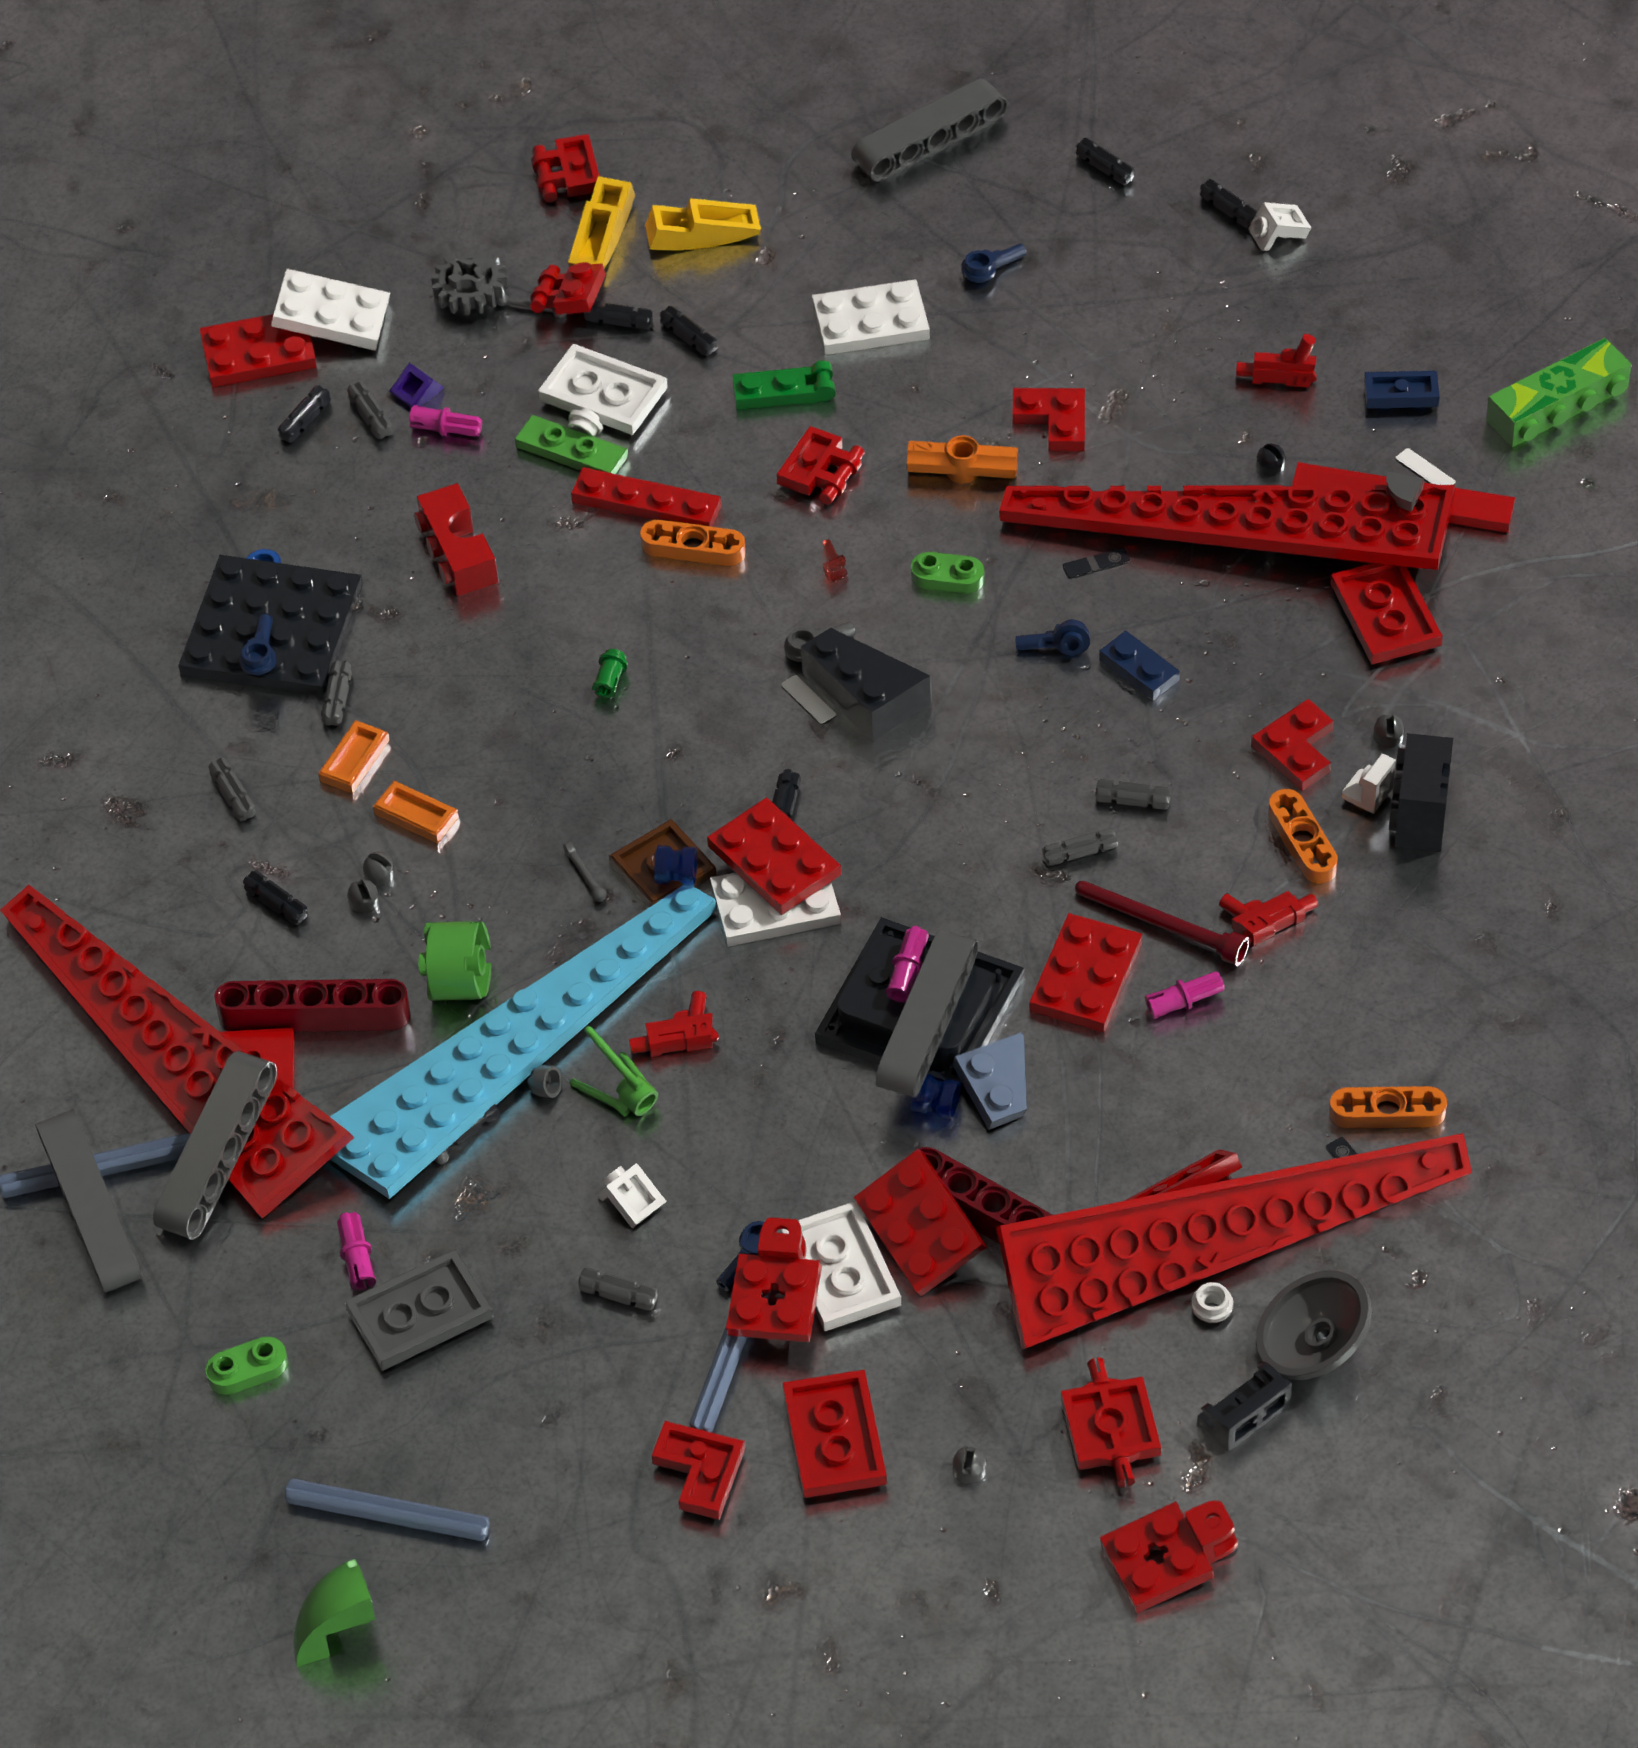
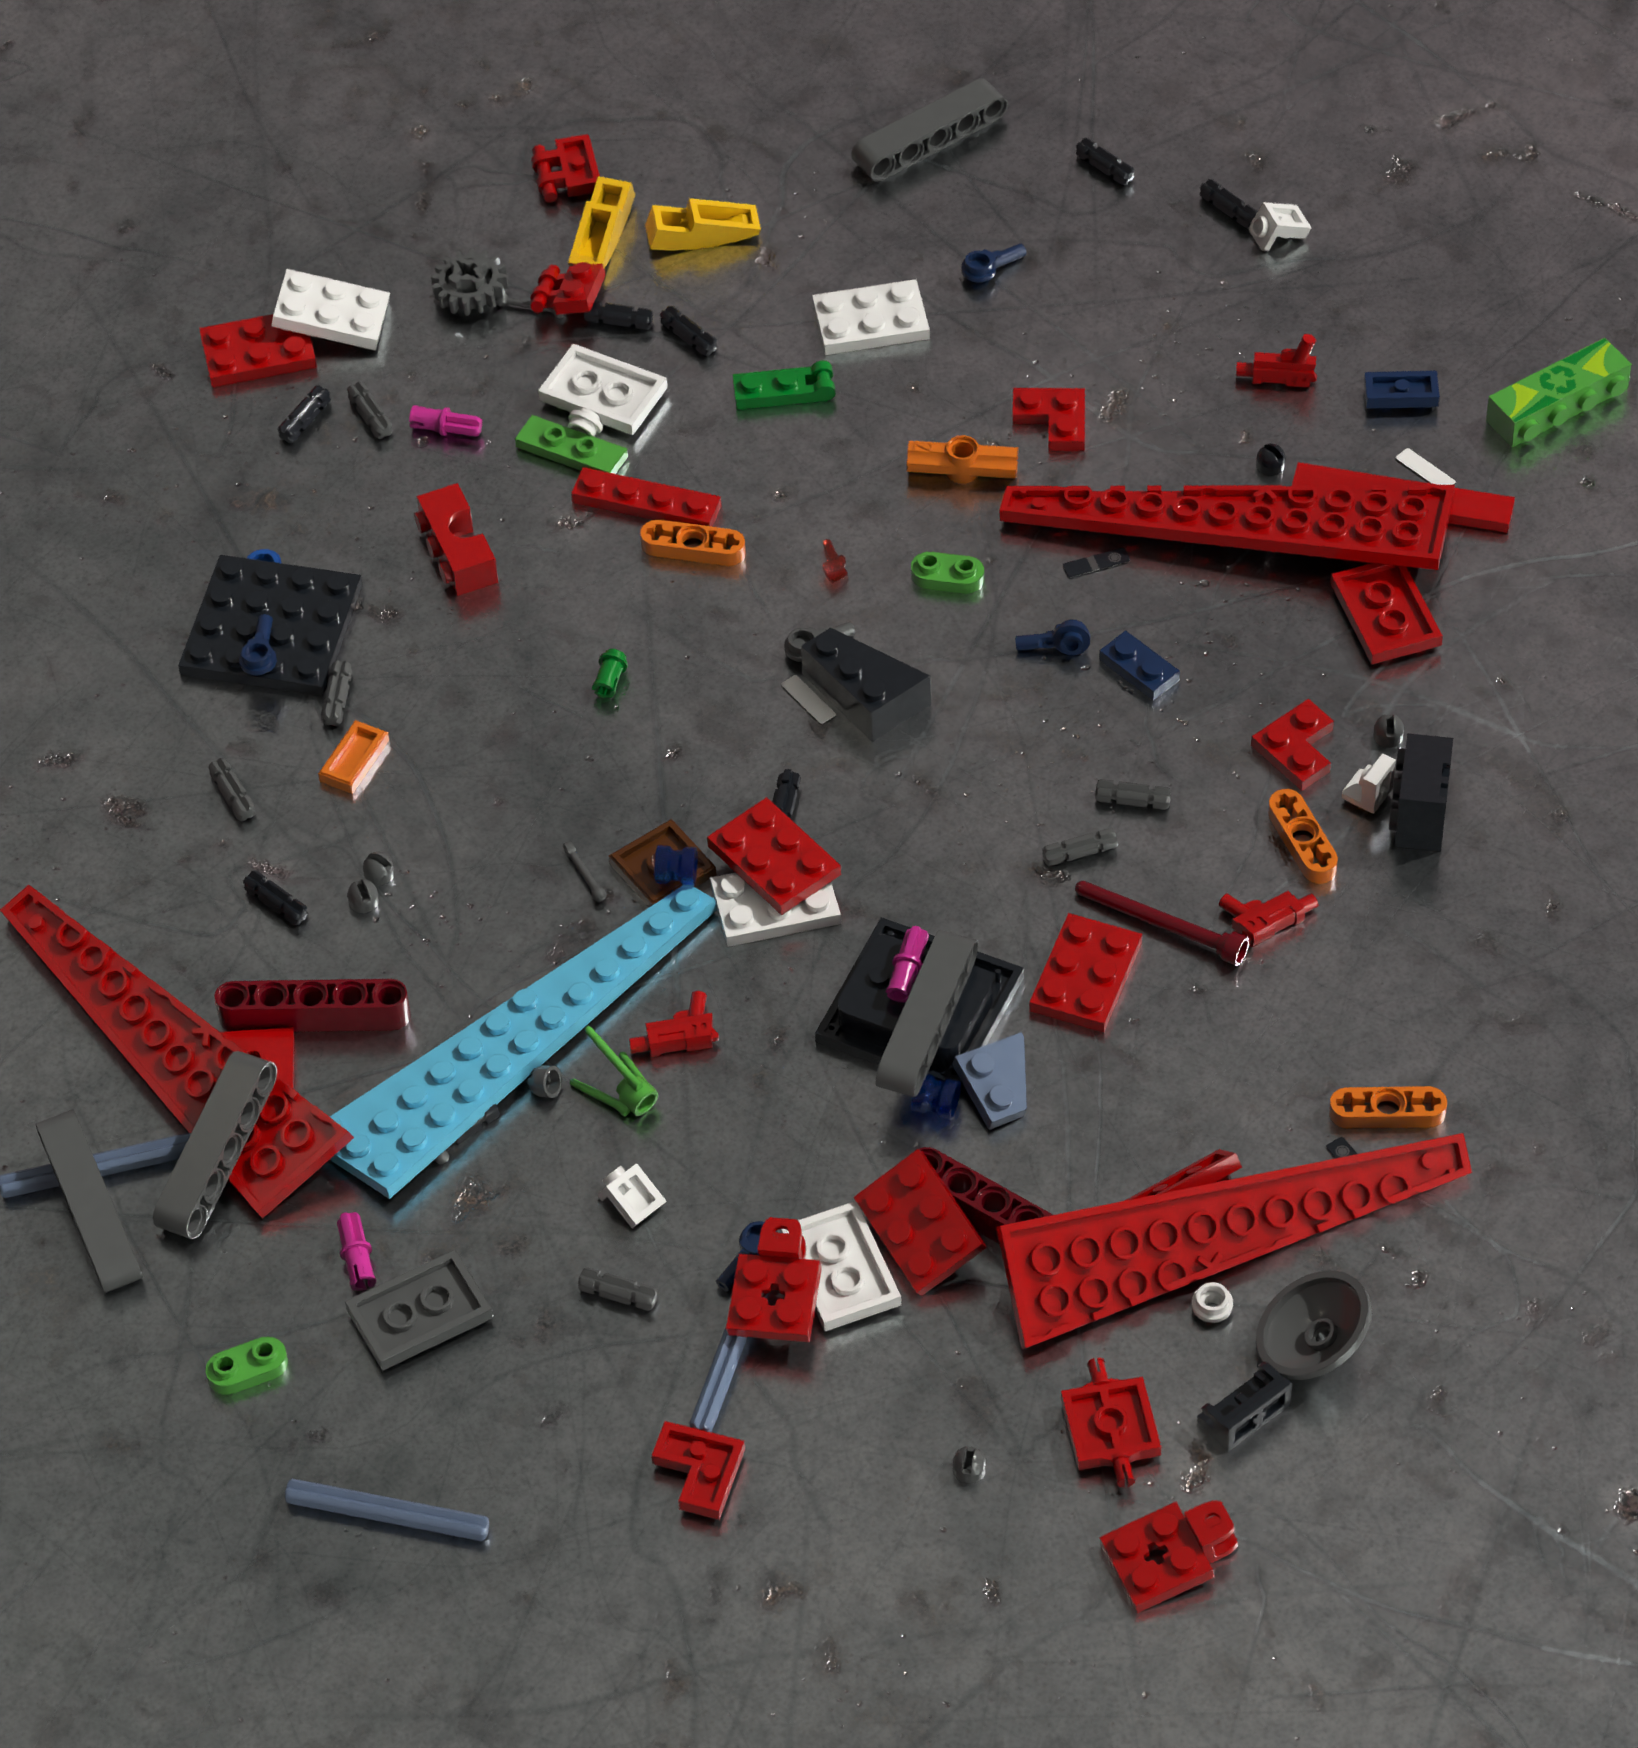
bright green brick [293,1558,375,1667] -> none
orange tile [373,780,459,844] -> none
dark purple slope [389,362,444,408] -> none
bright green brick [419,921,491,1001] -> none
red plate [776,426,865,505] -> none
red plate [783,1369,887,1498] -> none
dark pink axle [1145,972,1224,1019] -> none
dark grey tile [1386,470,1424,512] -> none

